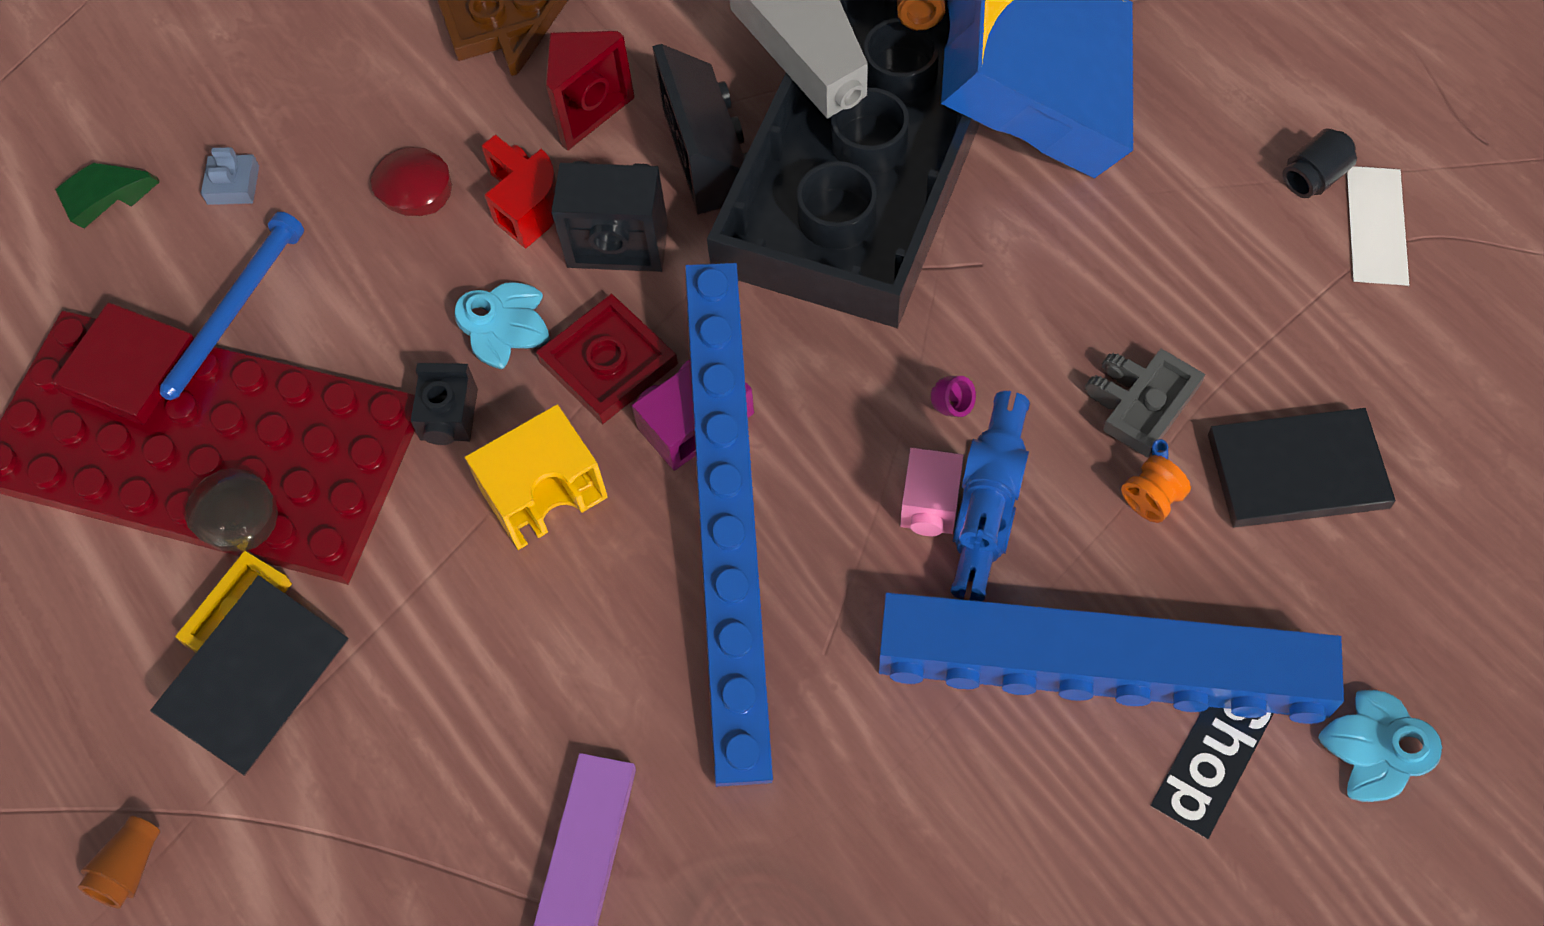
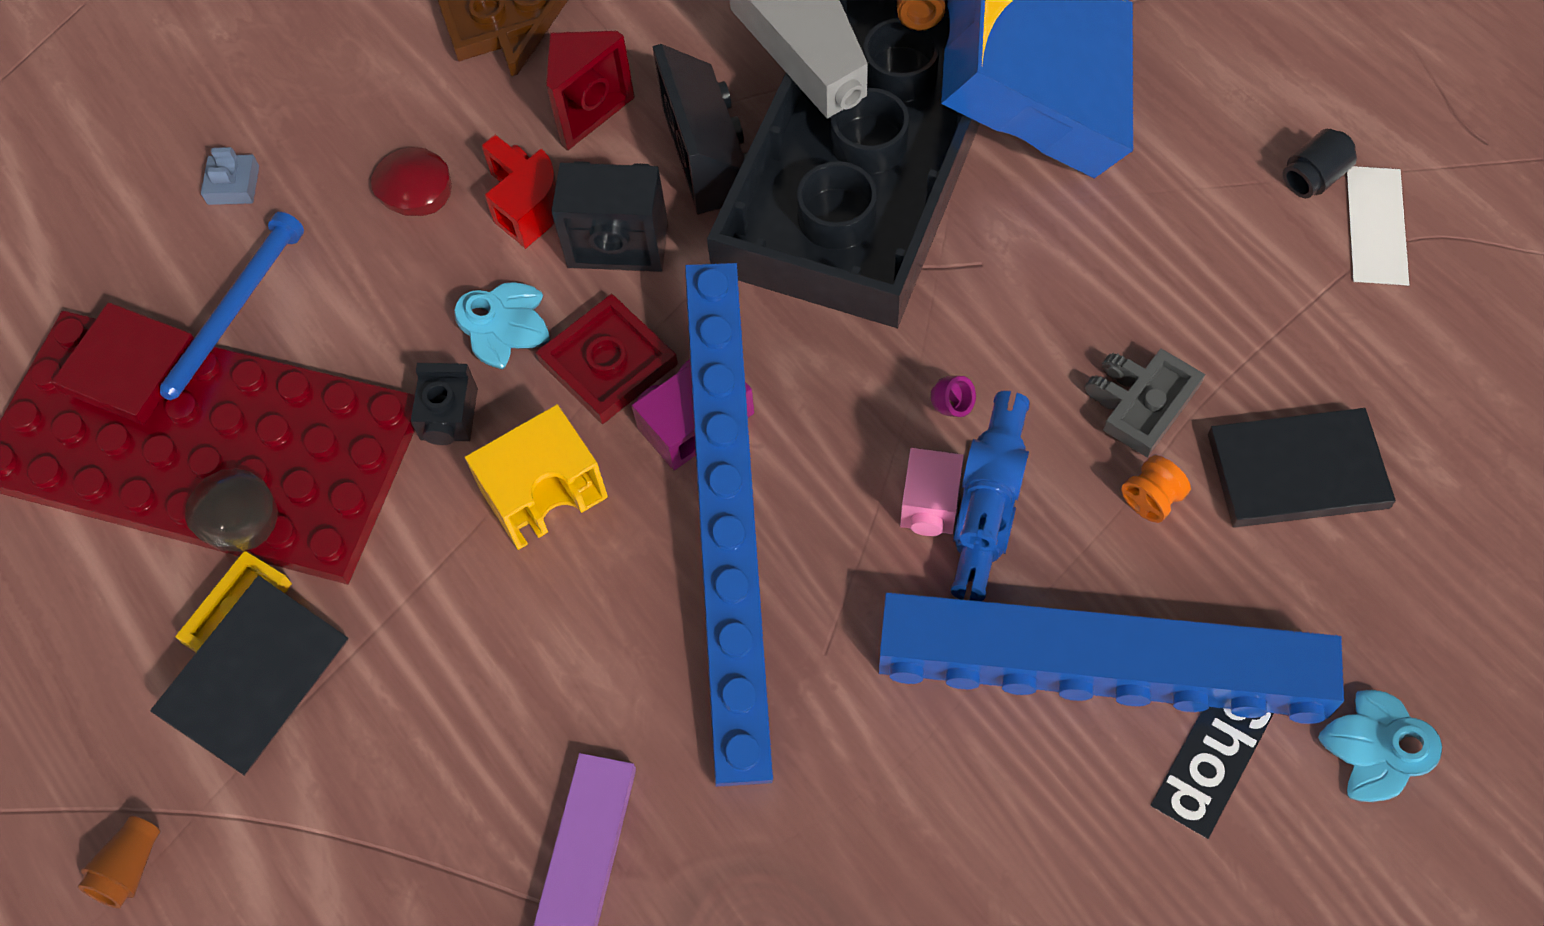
dark green slope [55,163,160,229] -> none
blue leg [1152,439,1168,459] -> none

